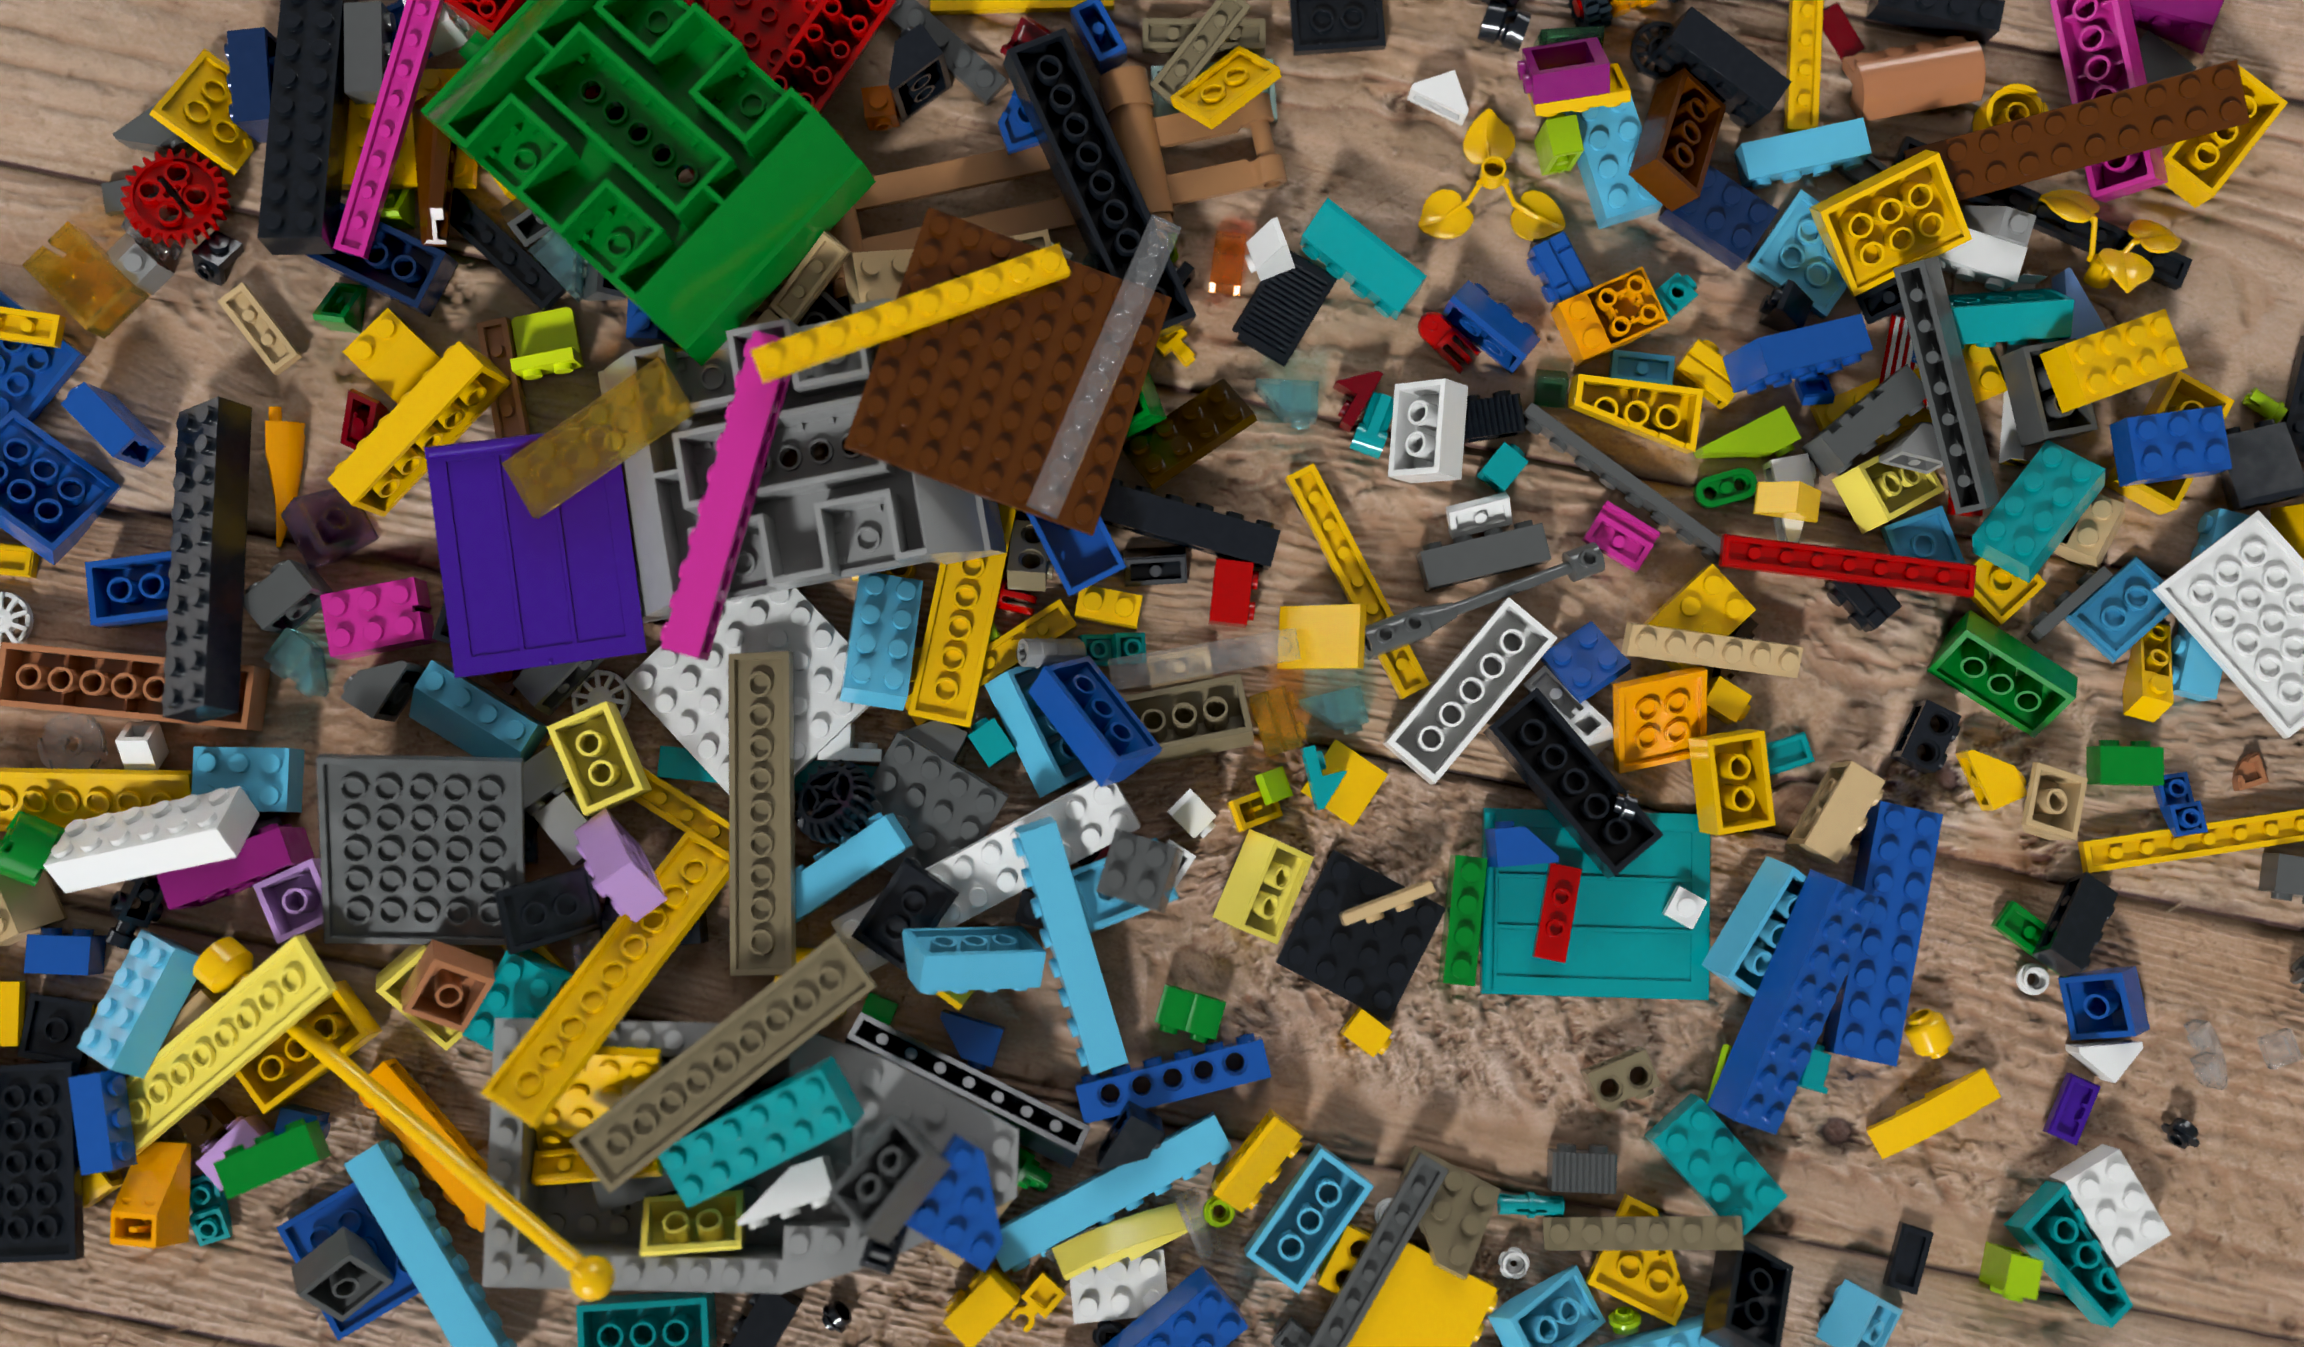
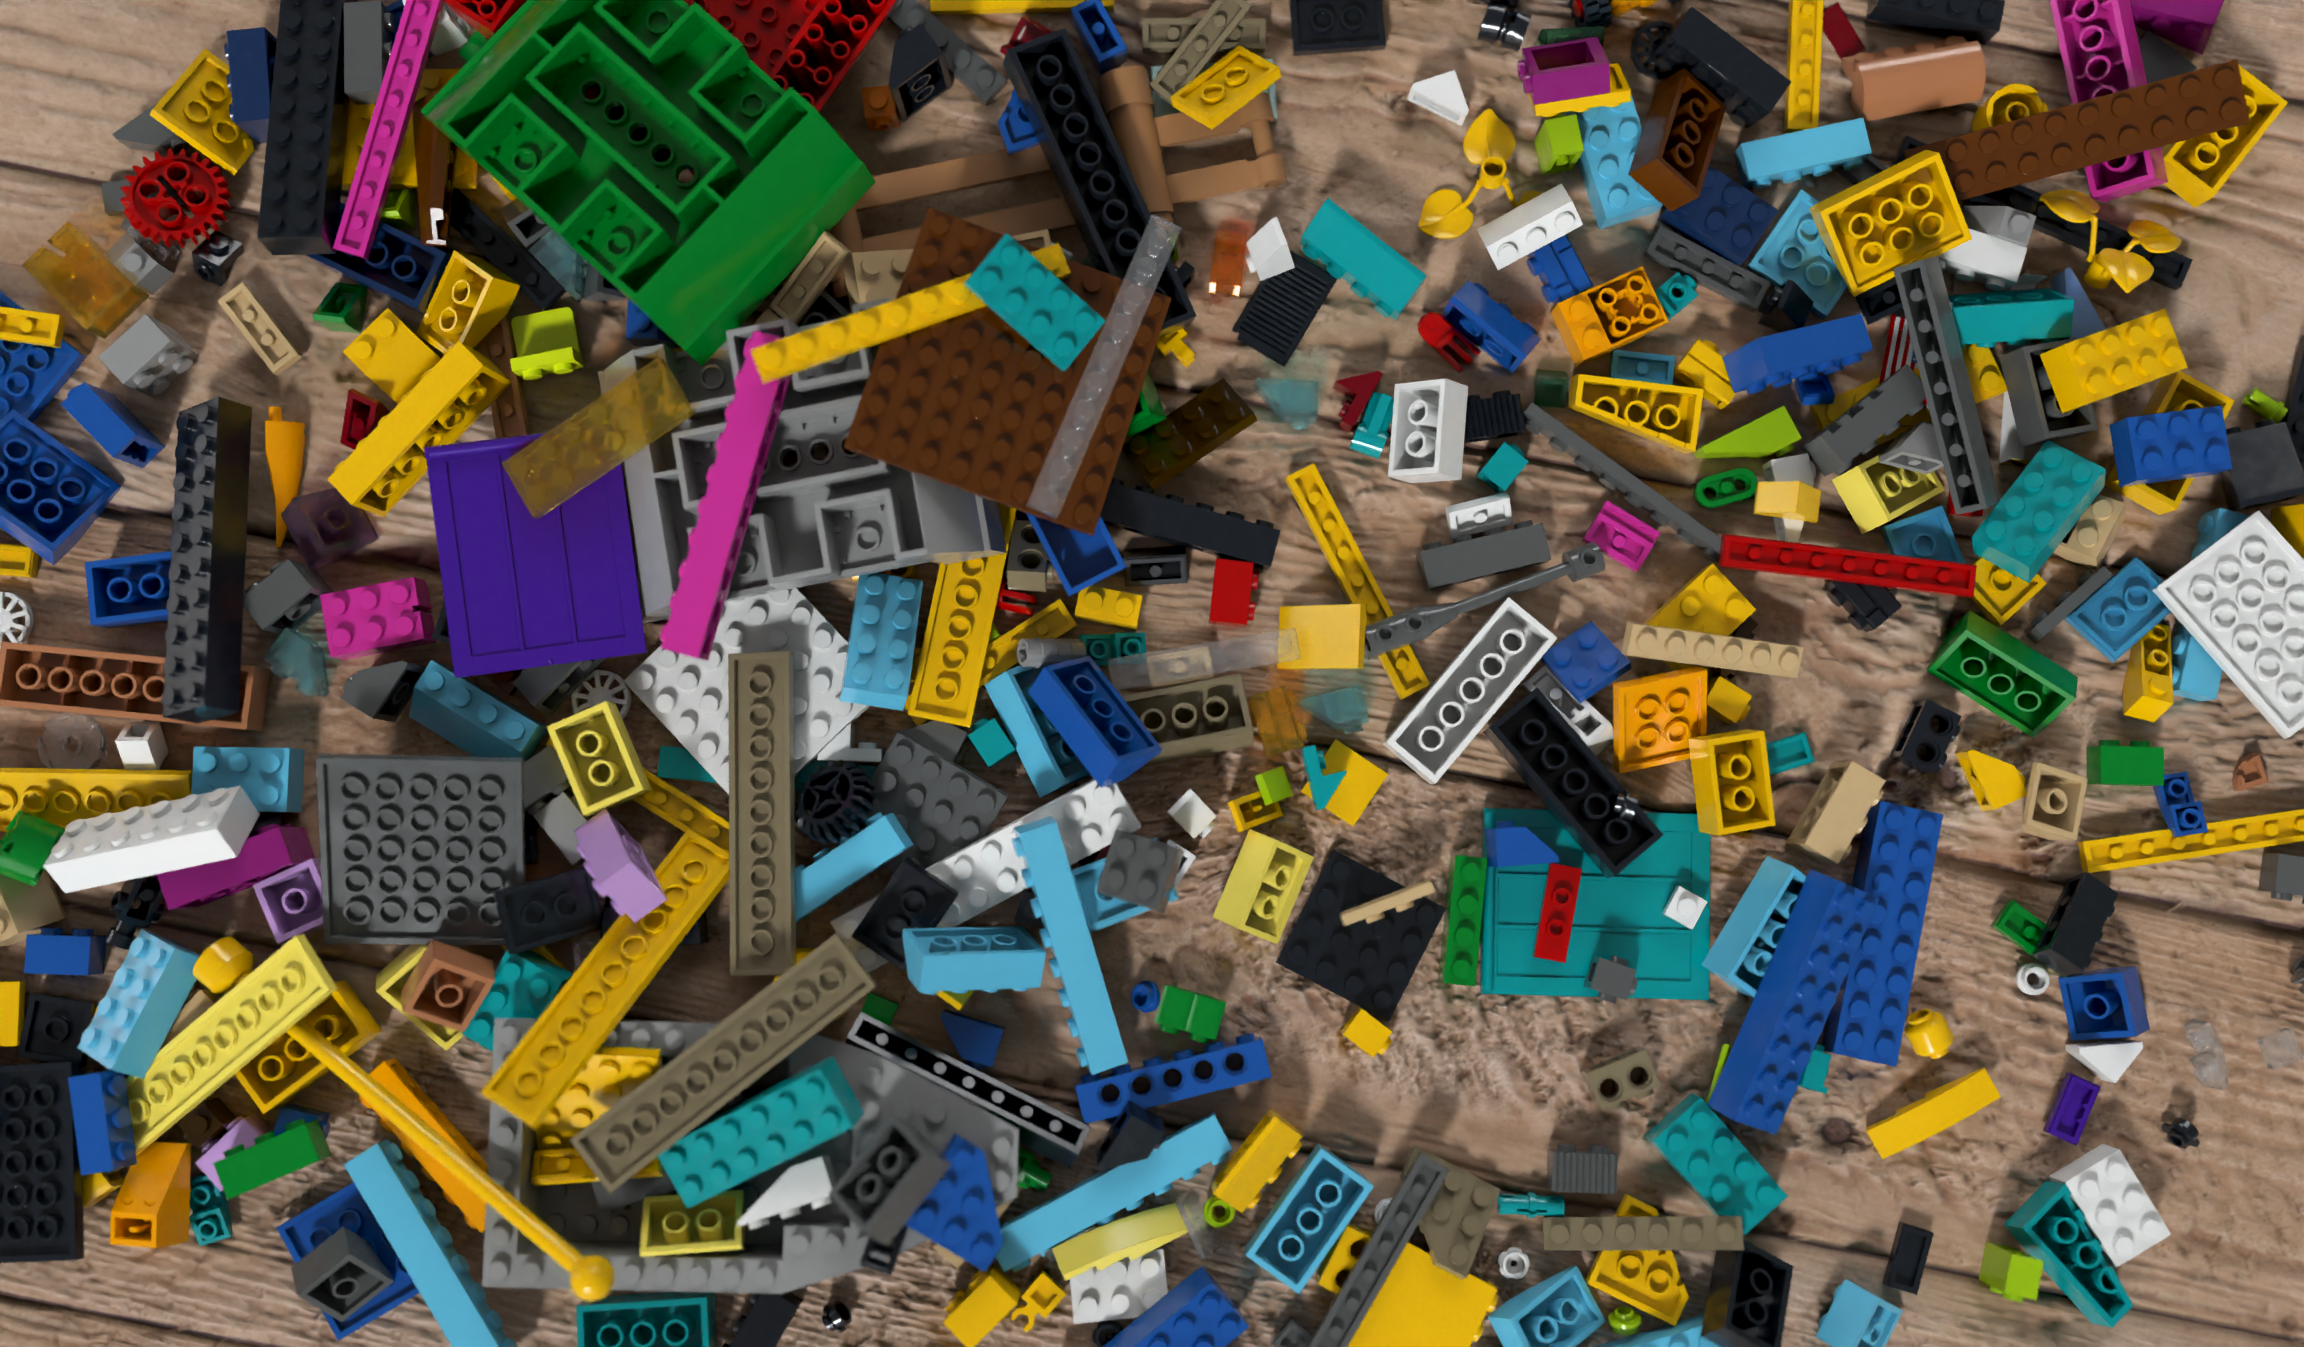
none -> light grey brick [98,314,199,397]
none -> yellow slope [416,250,521,354]
none -> teal plate [963,233,1105,372]
none -> blue plate [1131,980,1160,1013]
none -> white brick [1477,183,1583,270]
none -> dark grey brick [1584,955,1638,1003]
none -> dark grey plate [1643,226,1771,312]

